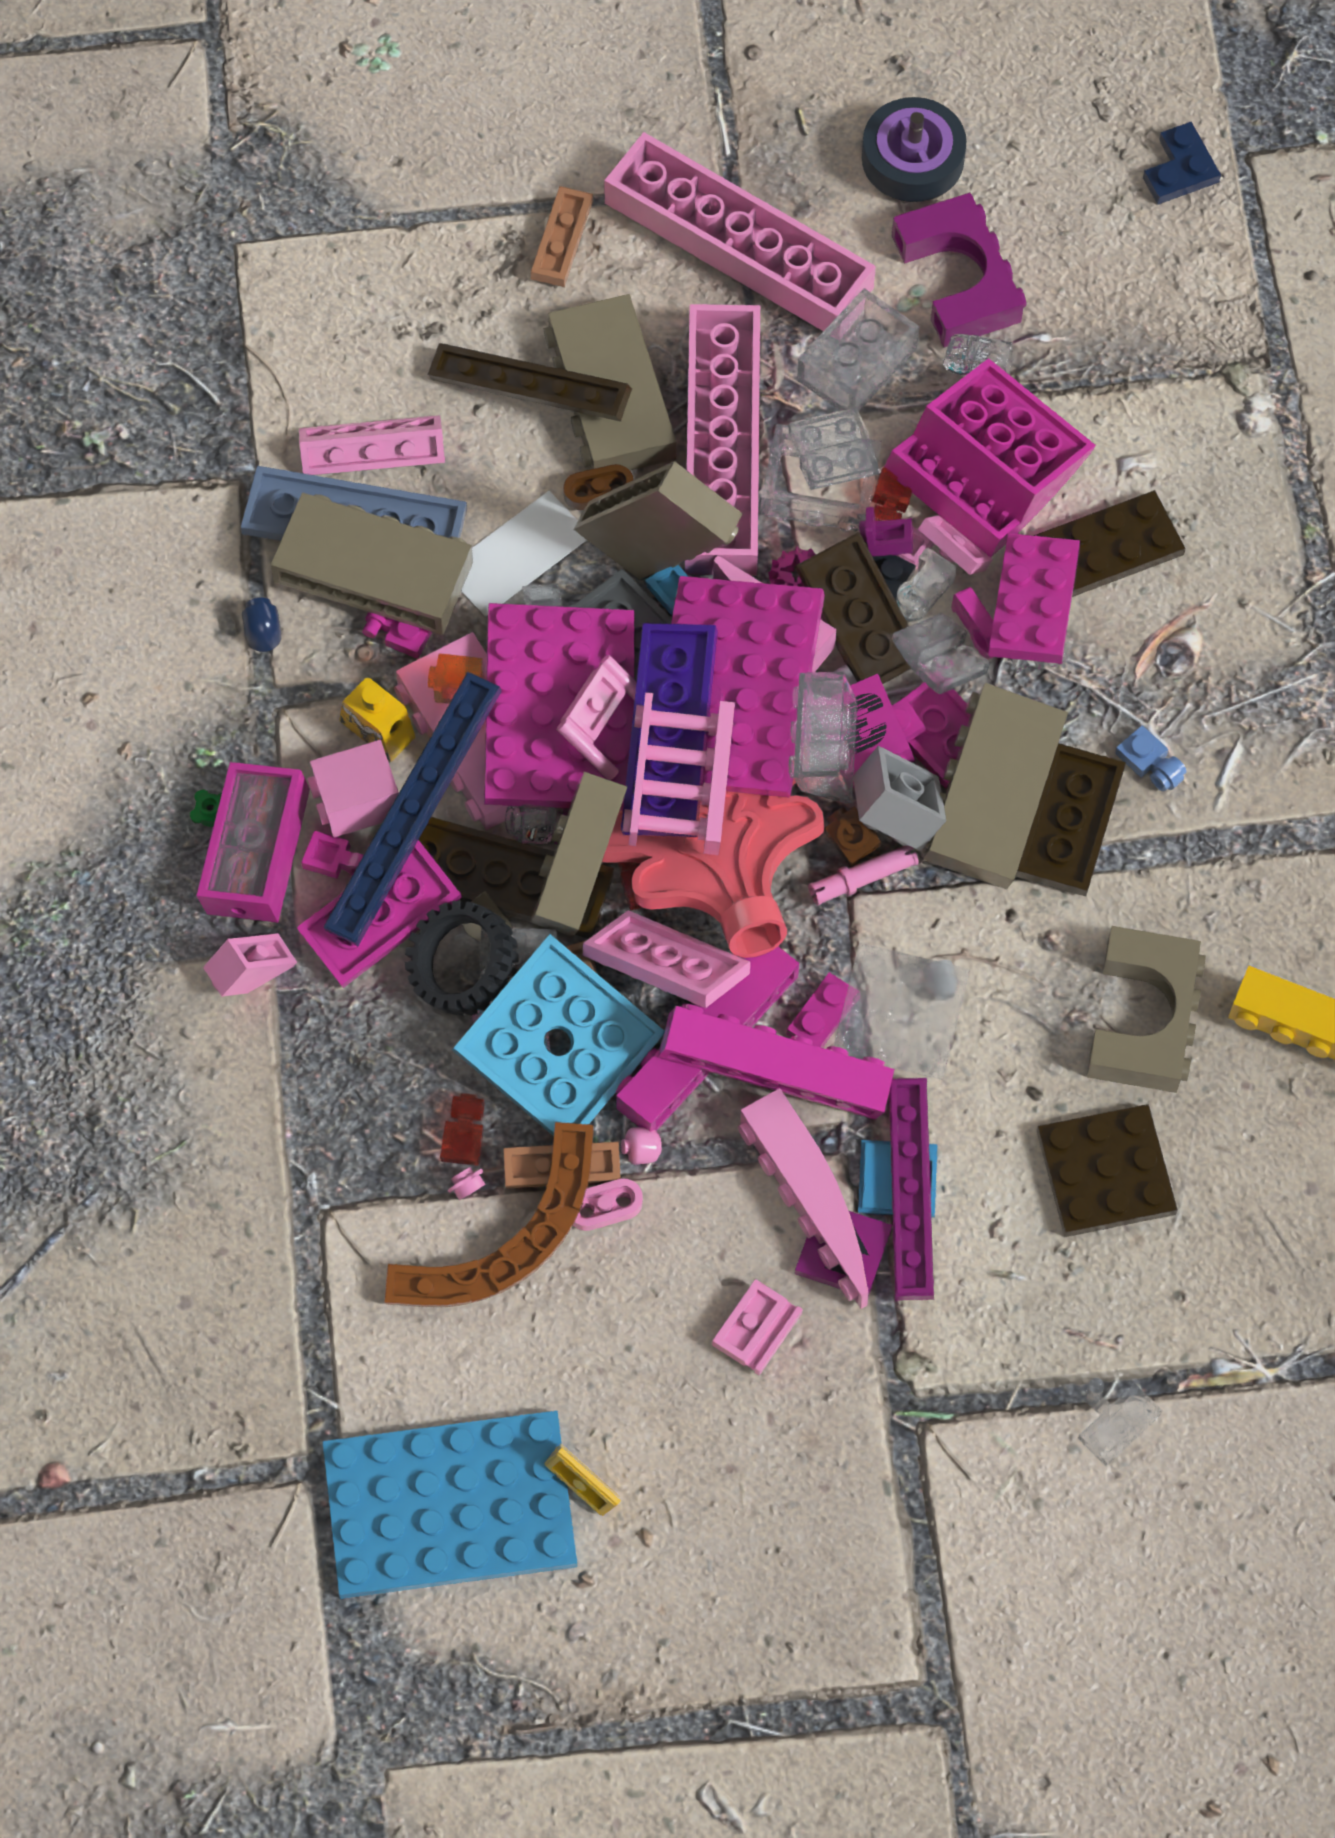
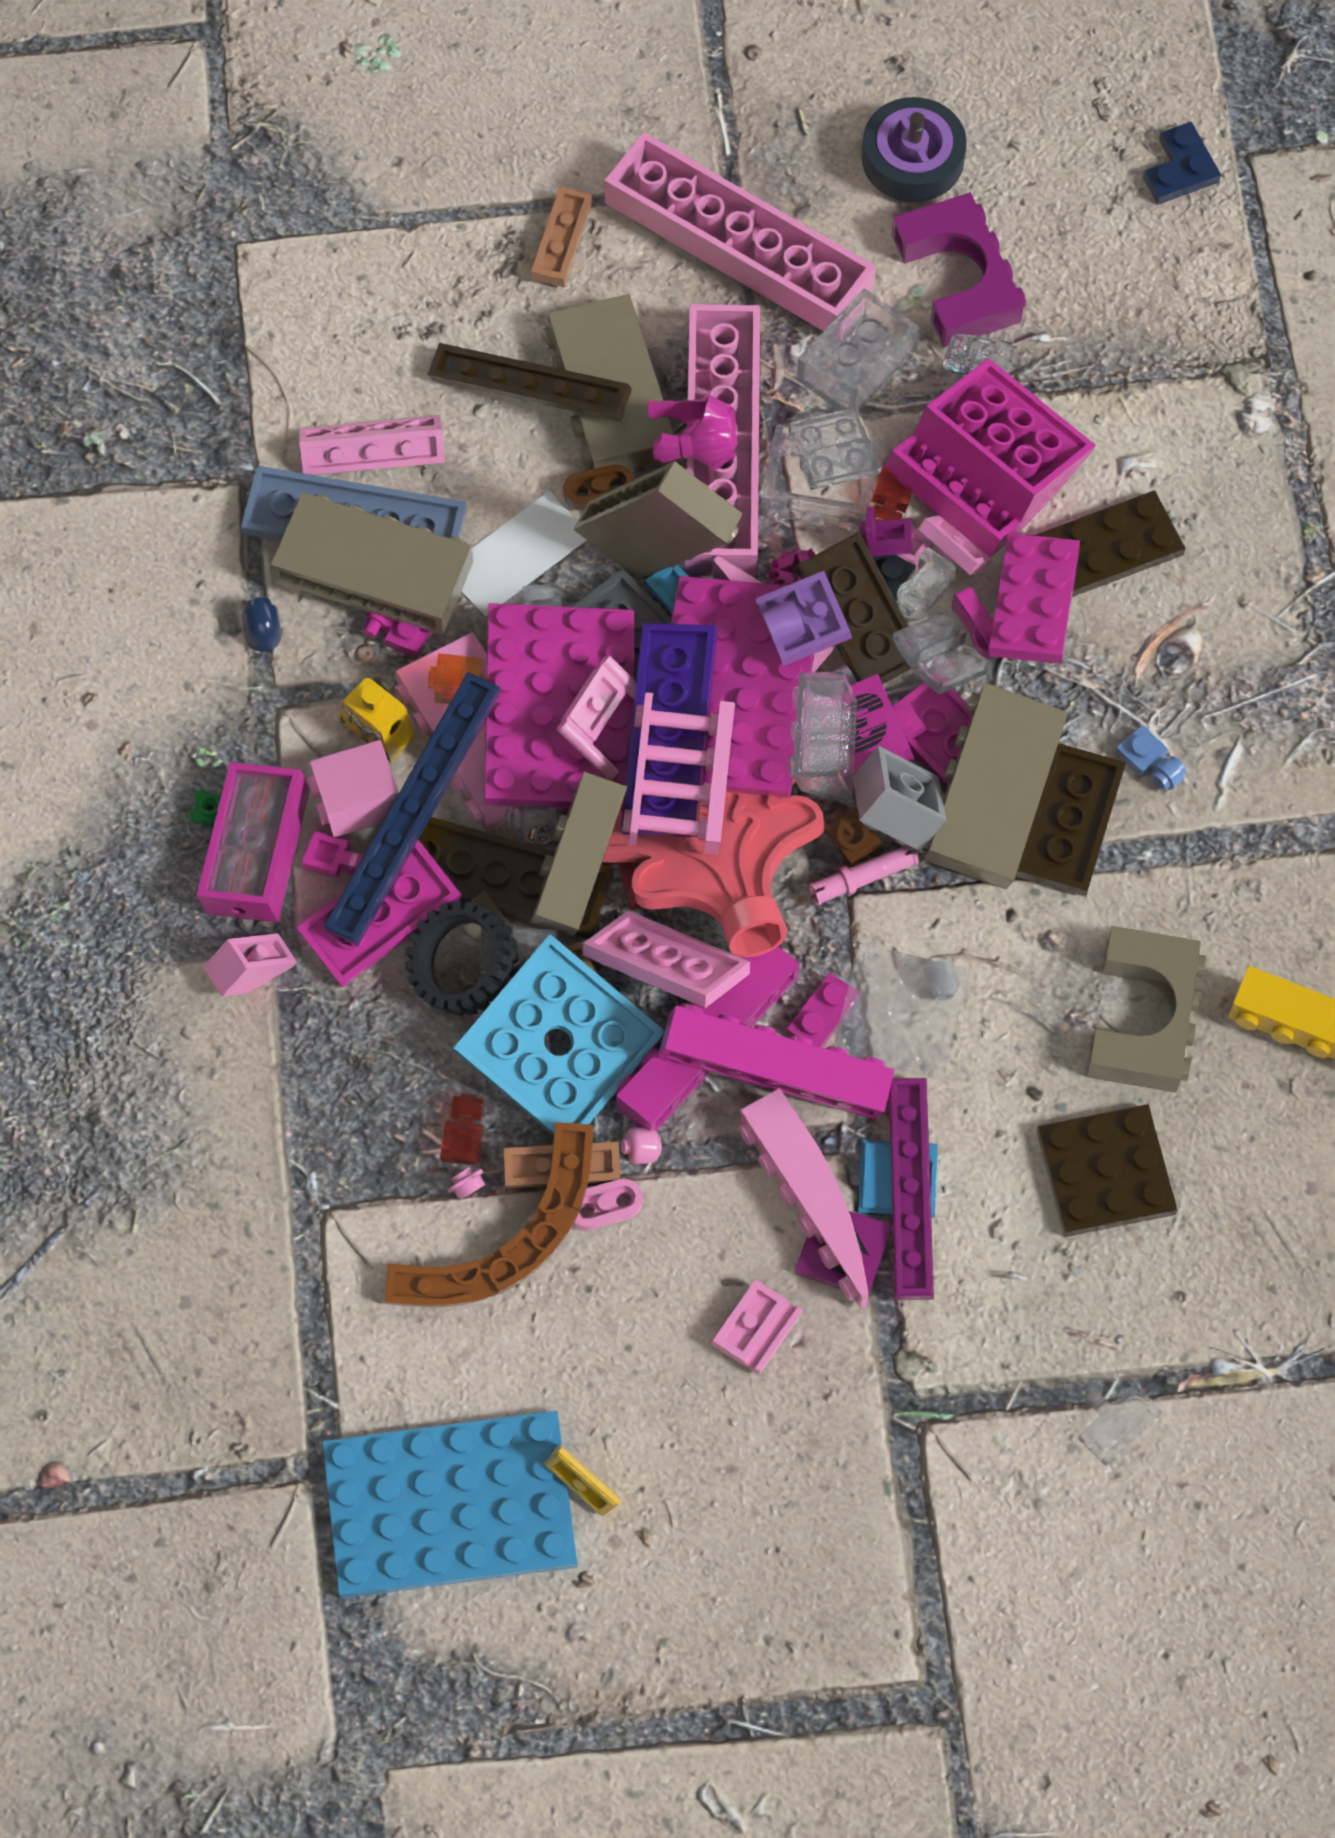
none -> dark pink piece [648,394,738,470]
none -> medium lavender plate [756,571,852,666]

